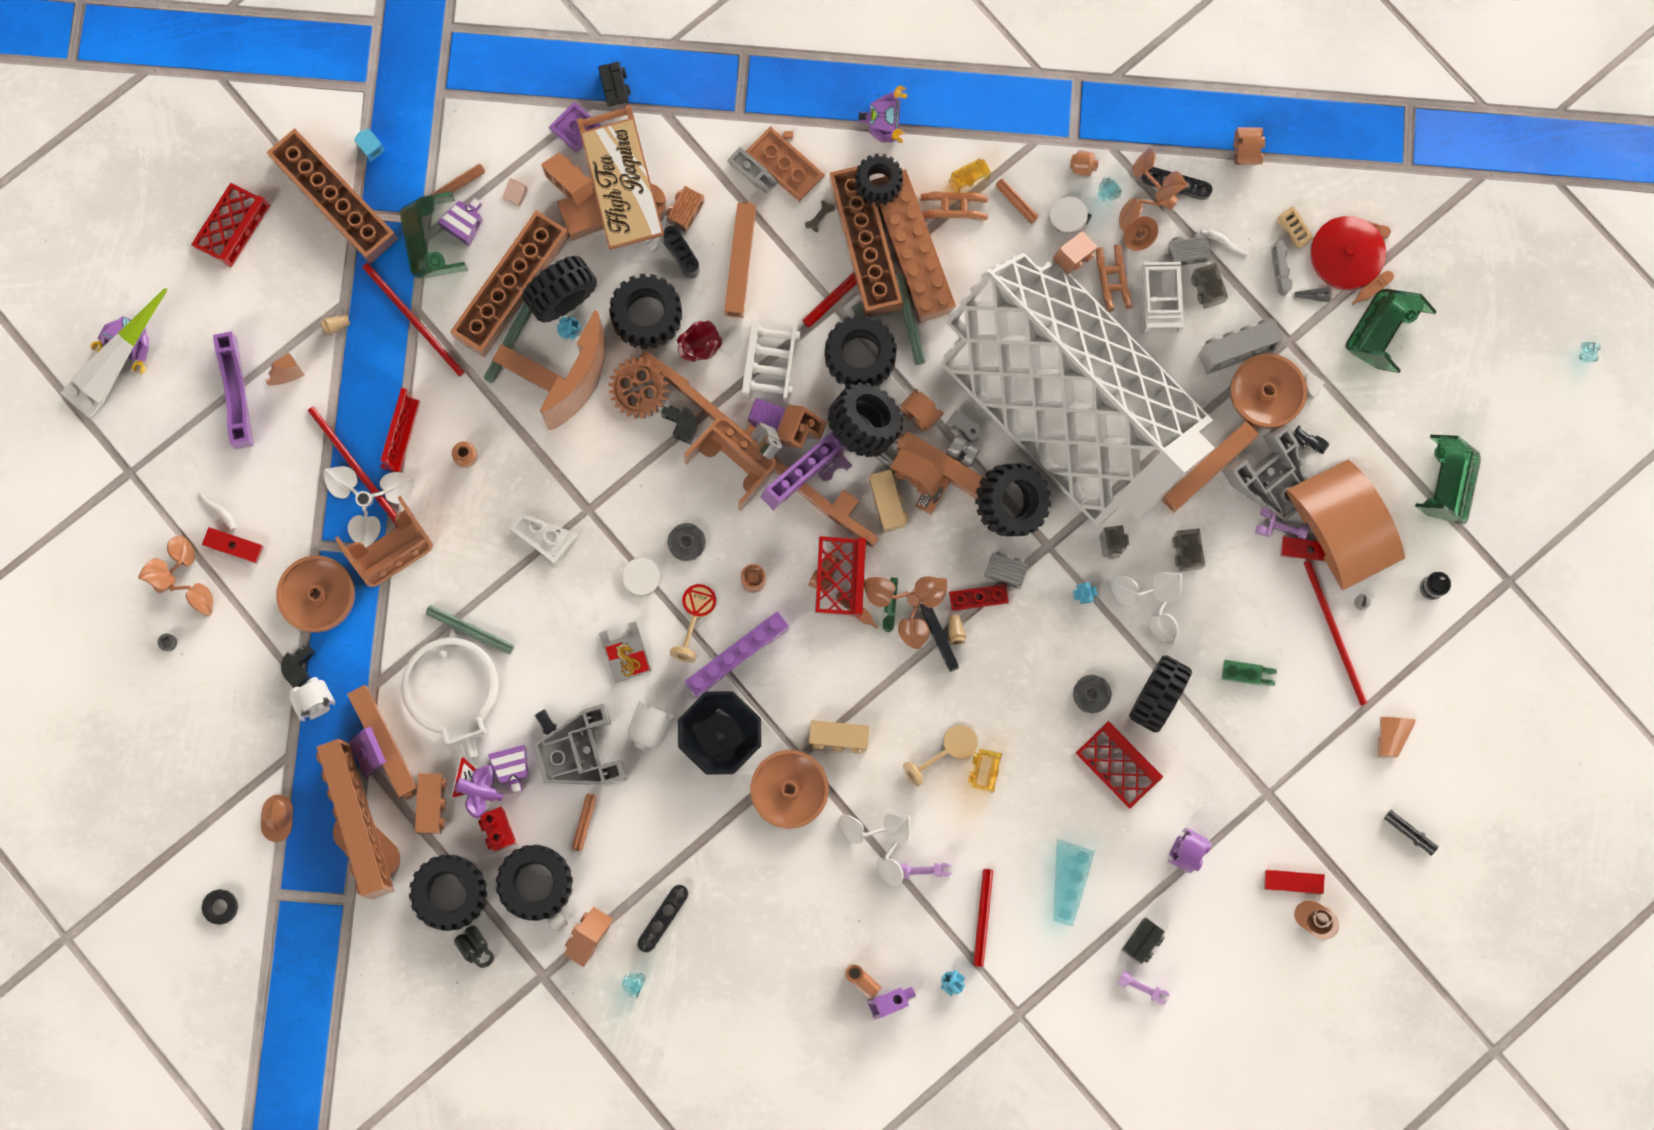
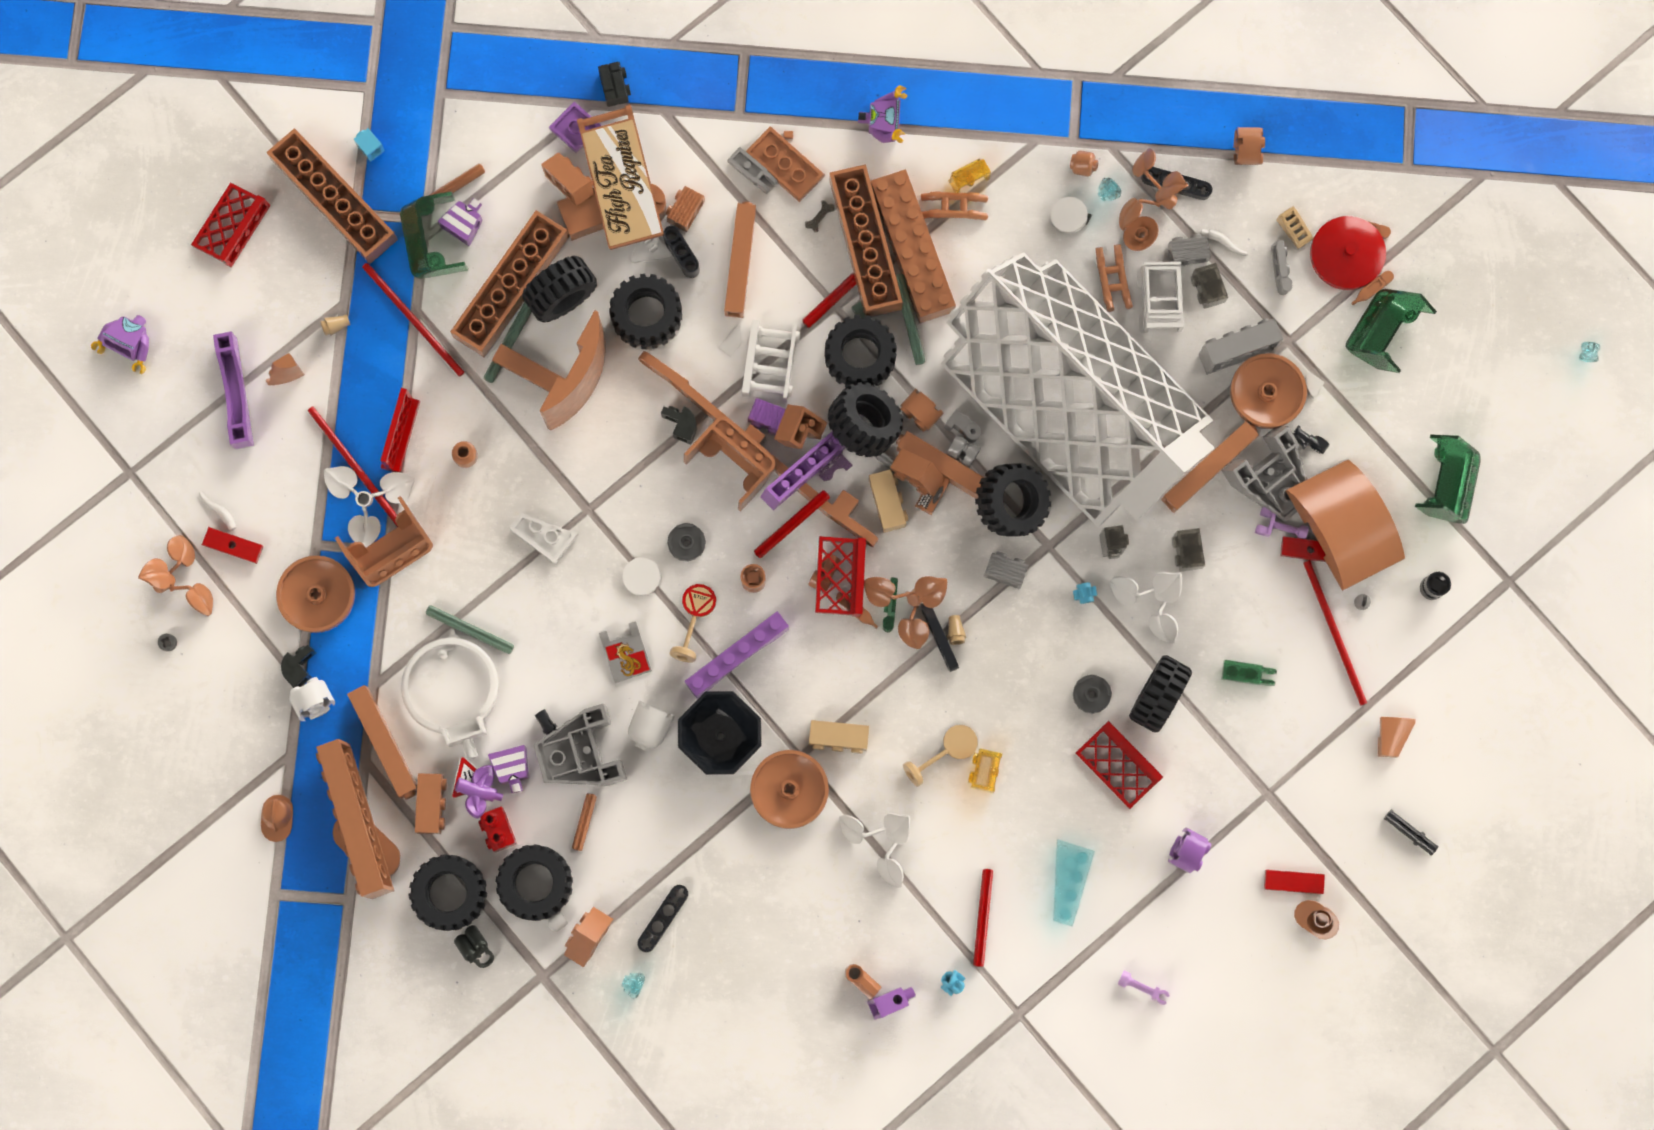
white plate [61,288,168,418] -> none
black tyre [201,889,238,925] -> none
medium lavender plate [349,727,386,777] -> none
nougat slope [502,178,528,206] -> none
medium azure gear [557,316,580,340] -> none
nougat gear [608,357,670,419] -> none
dark red hair [677,321,723,362] -> none
light grey leg [751,422,782,459] -> none
black tyre [855,153,903,206] -> none
lavender bar [900,863,952,879] -> none
red tile [949,584,1009,611] -> none
nougat axle [996,178,1038,224] -> none
piece [1052,231,1098,274] -> none
pearl dark grey brick [1121,917,1165,964] -> none
dark grey piece [1294,287,1332,302] -> none
none -> red axle [754,490,830,558]

